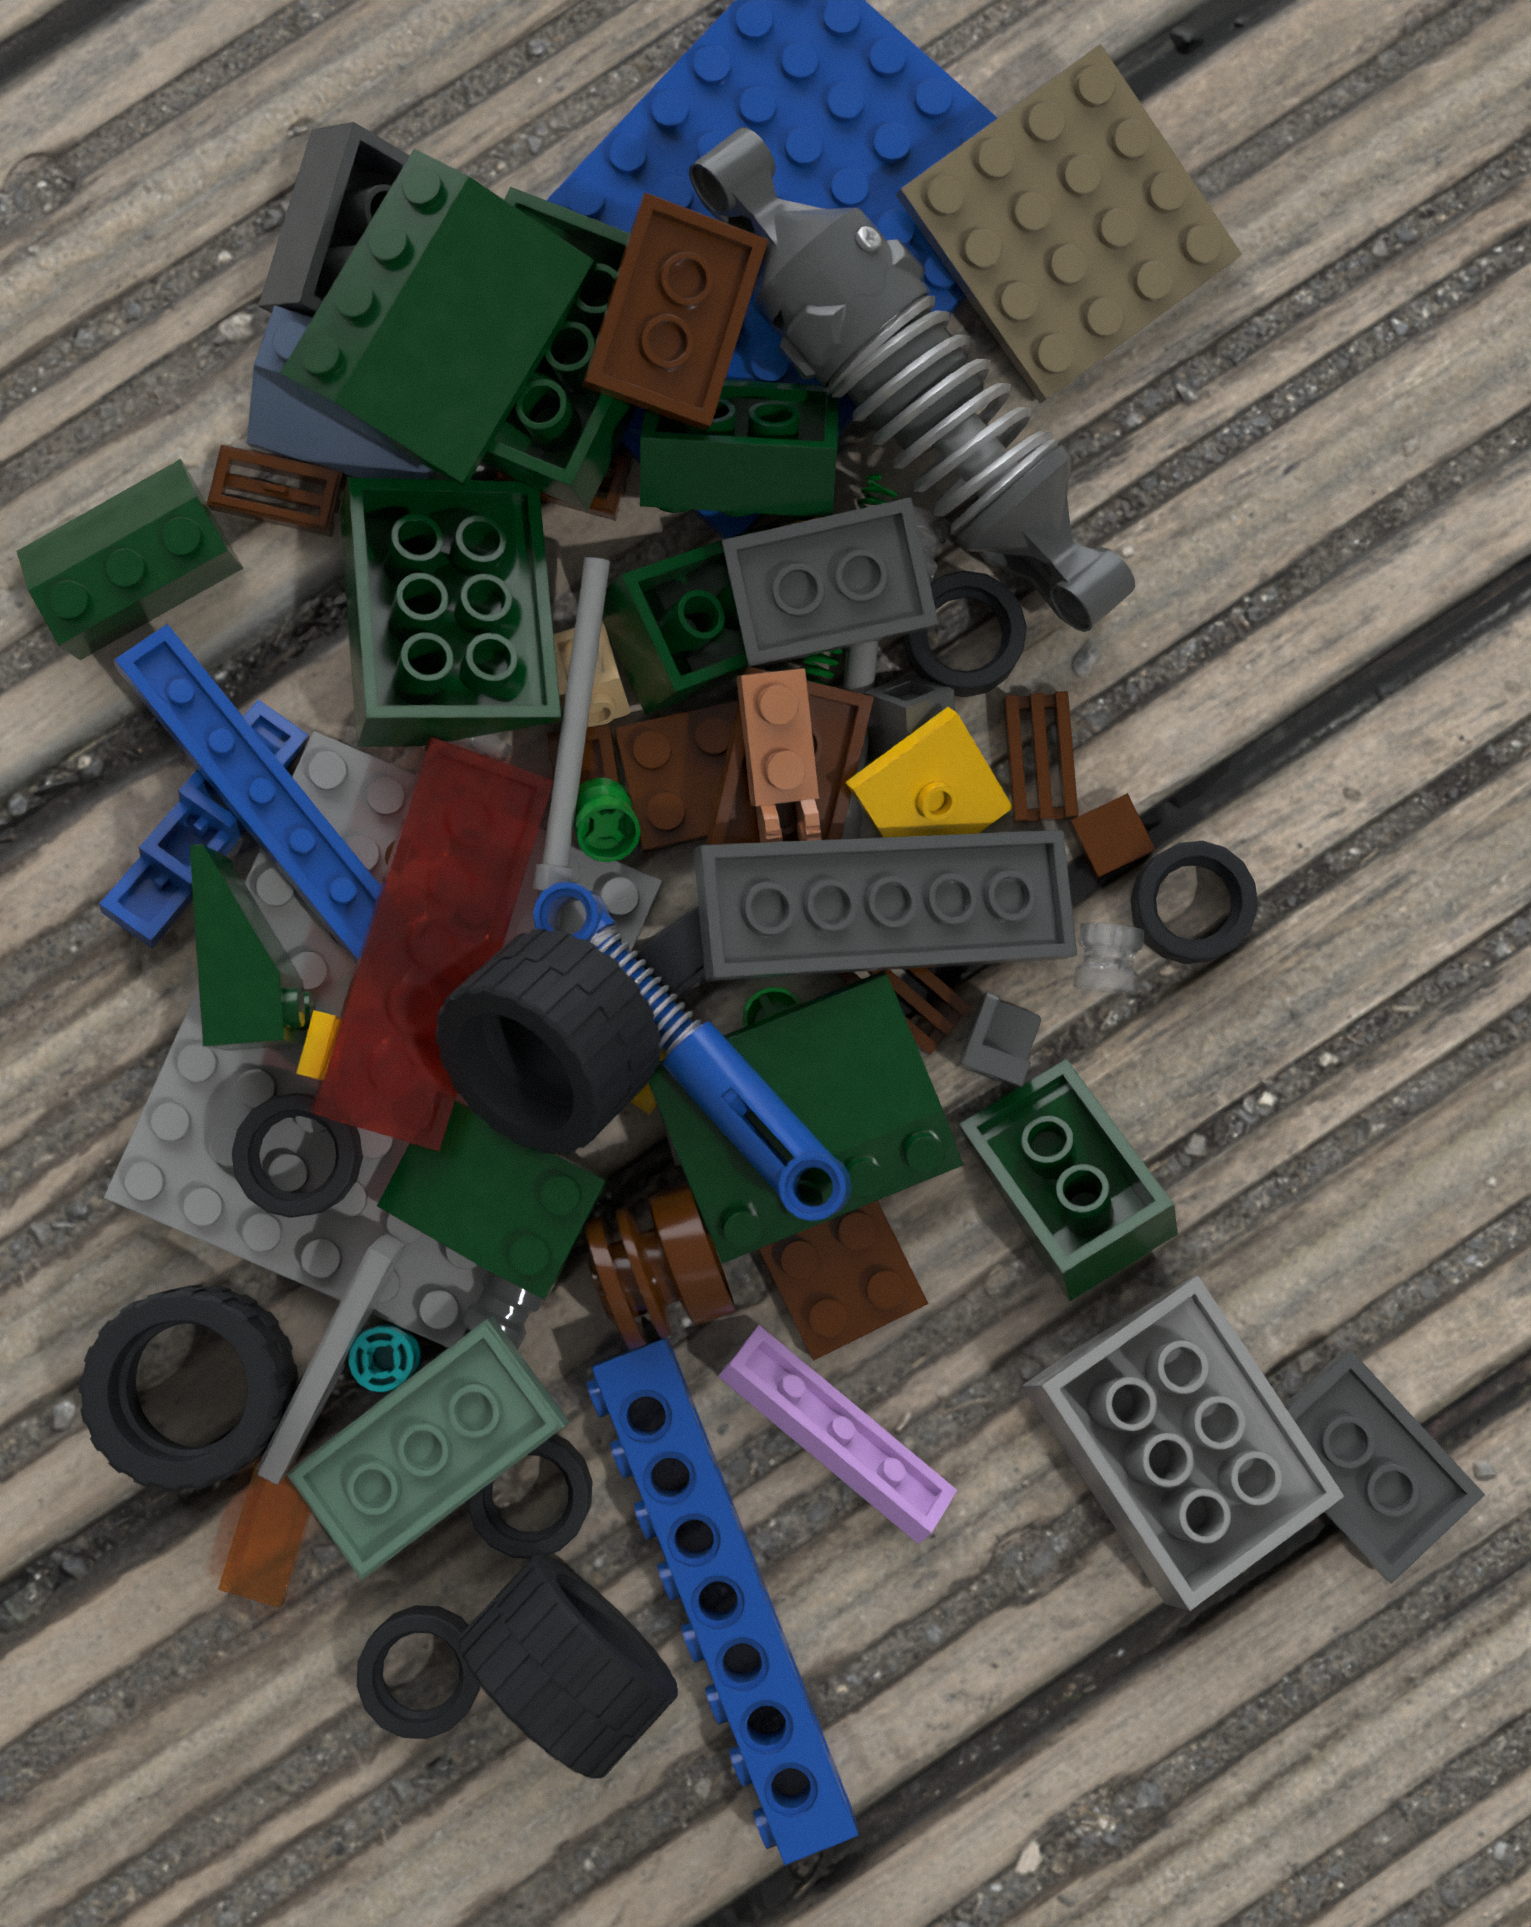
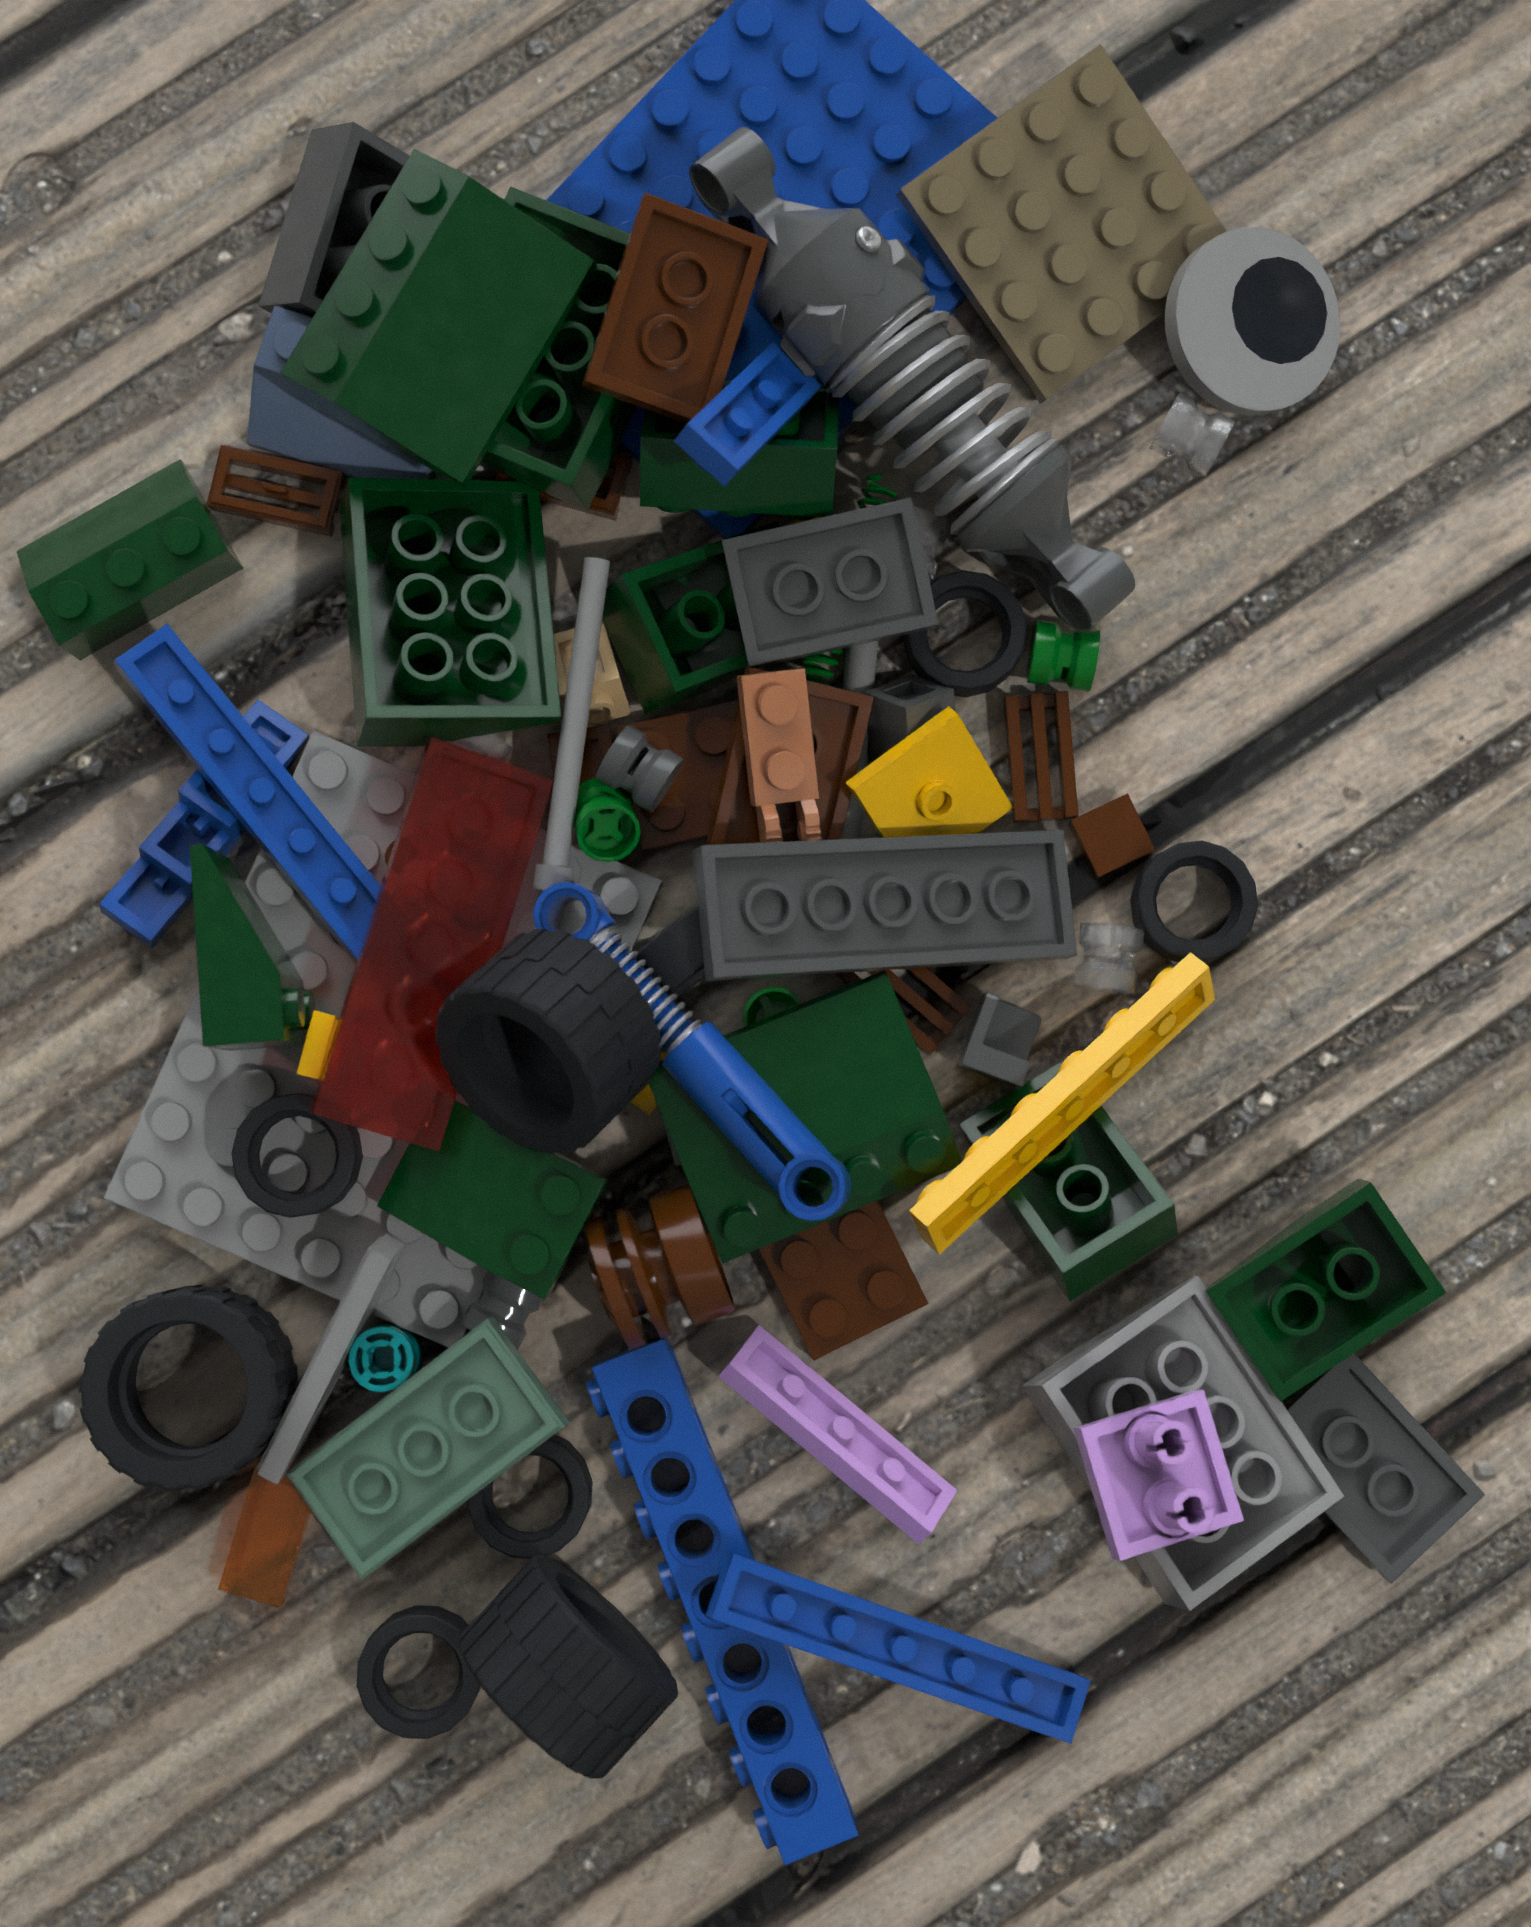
none -> dark grey wheel [595,724,684,813]
none -> blue plate [674,341,822,487]
none -> blue plate [705,1551,1091,1744]
none -> yellow plate [909,952,1215,1255]
none -> green wheel [1026,620,1100,692]
none -> lavender plate [1073,1390,1244,1561]
none -> clear wheel [1149,392,1235,477]
none -> light grey piece [1165,227,1340,416]
none -> dark green slope [1205,1179,1446,1402]

